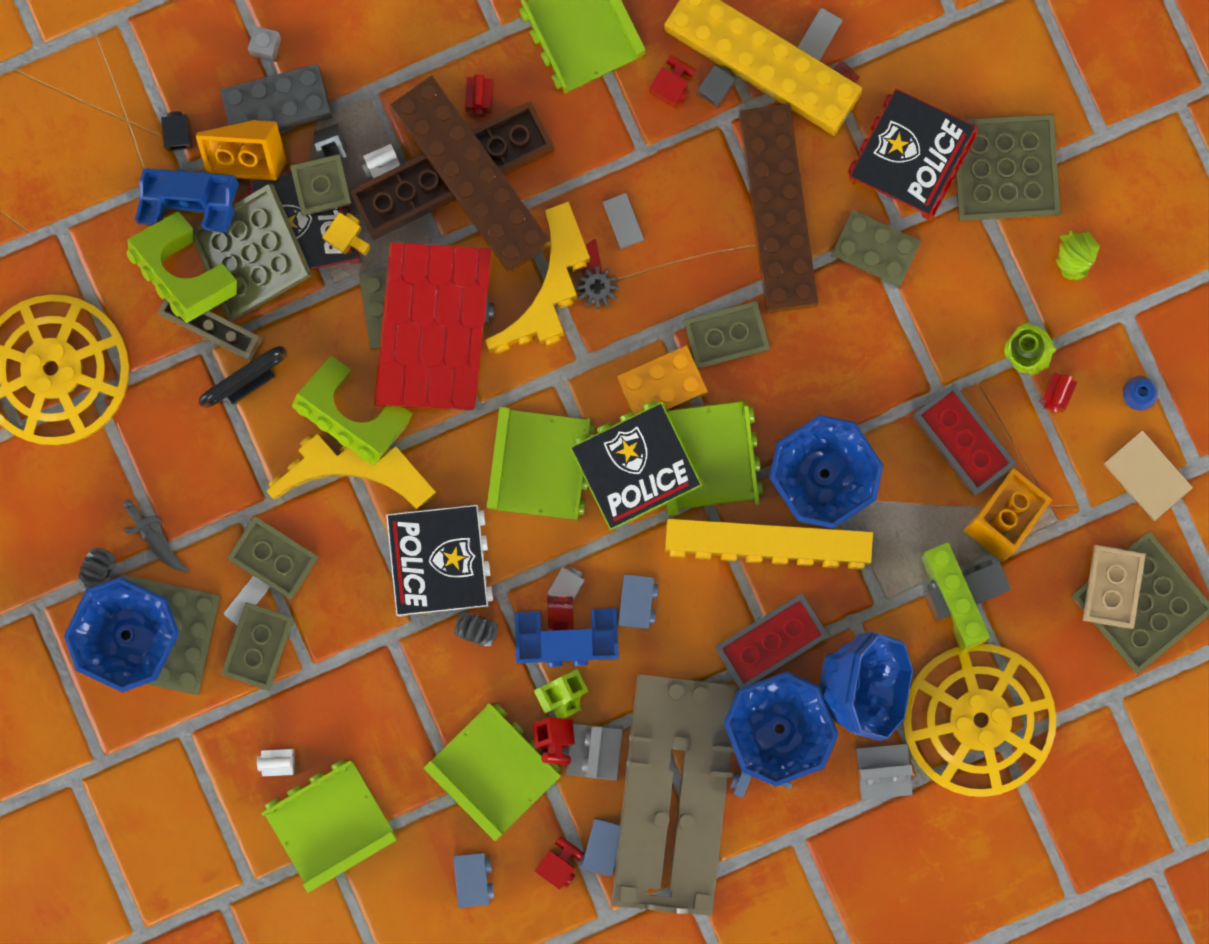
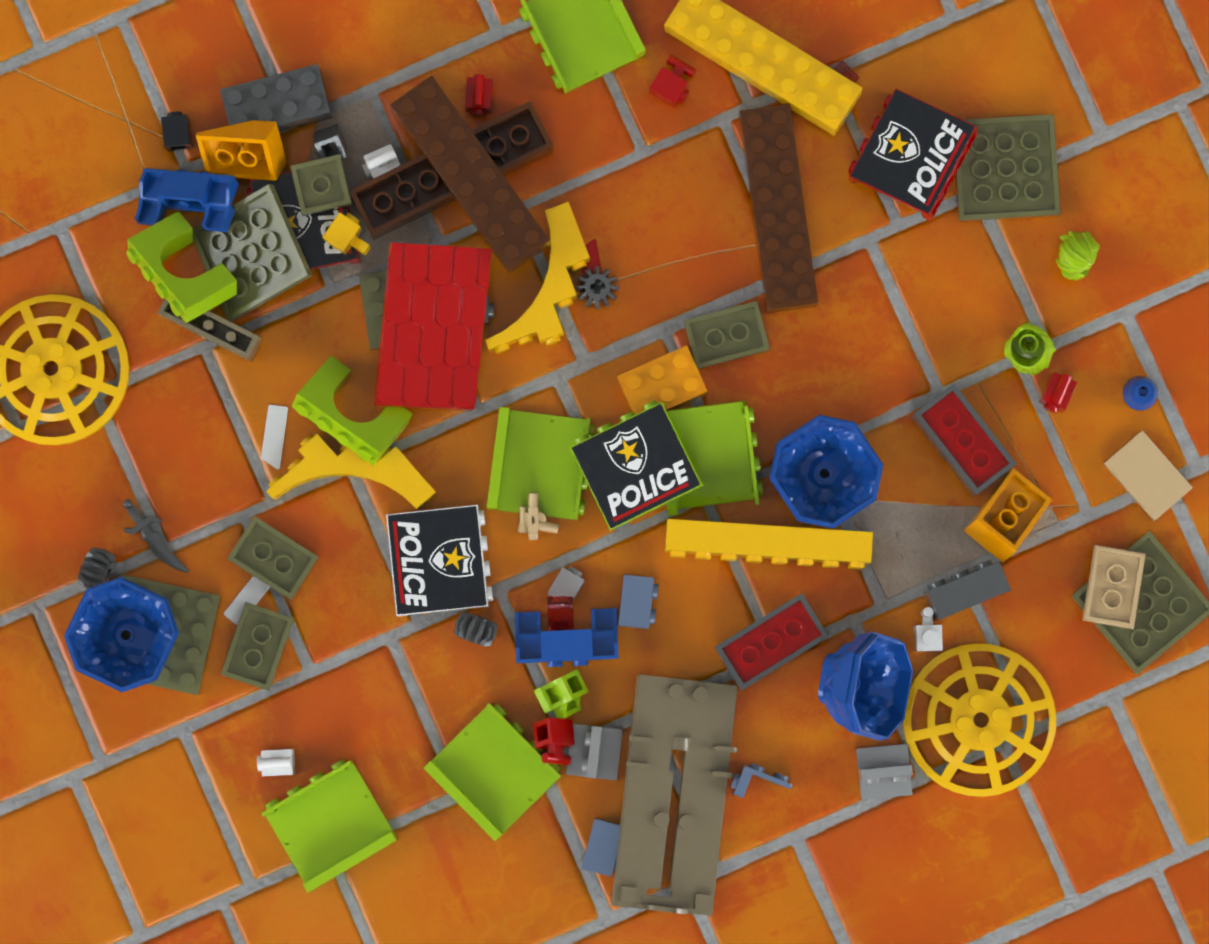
black bar [198,346,287,408] -> none
light grey brick [248,26,282,62] -> none
sand blue brick [453,852,494,908] -> none
red brick [535,835,585,890] -> none
light grey tile [603,193,644,250] -> none
dark grey brick [697,65,736,108] -> none
blue rock [724,671,839,787] -> none
light grey tile [797,8,843,61] -> none
olive plate [831,209,921,288] -> none
lime arch [921,542,990,652] -> none
none -> white sticker [261,405,288,470]
none -> tan piece [517,492,559,540]
none -> white brick [913,607,943,652]

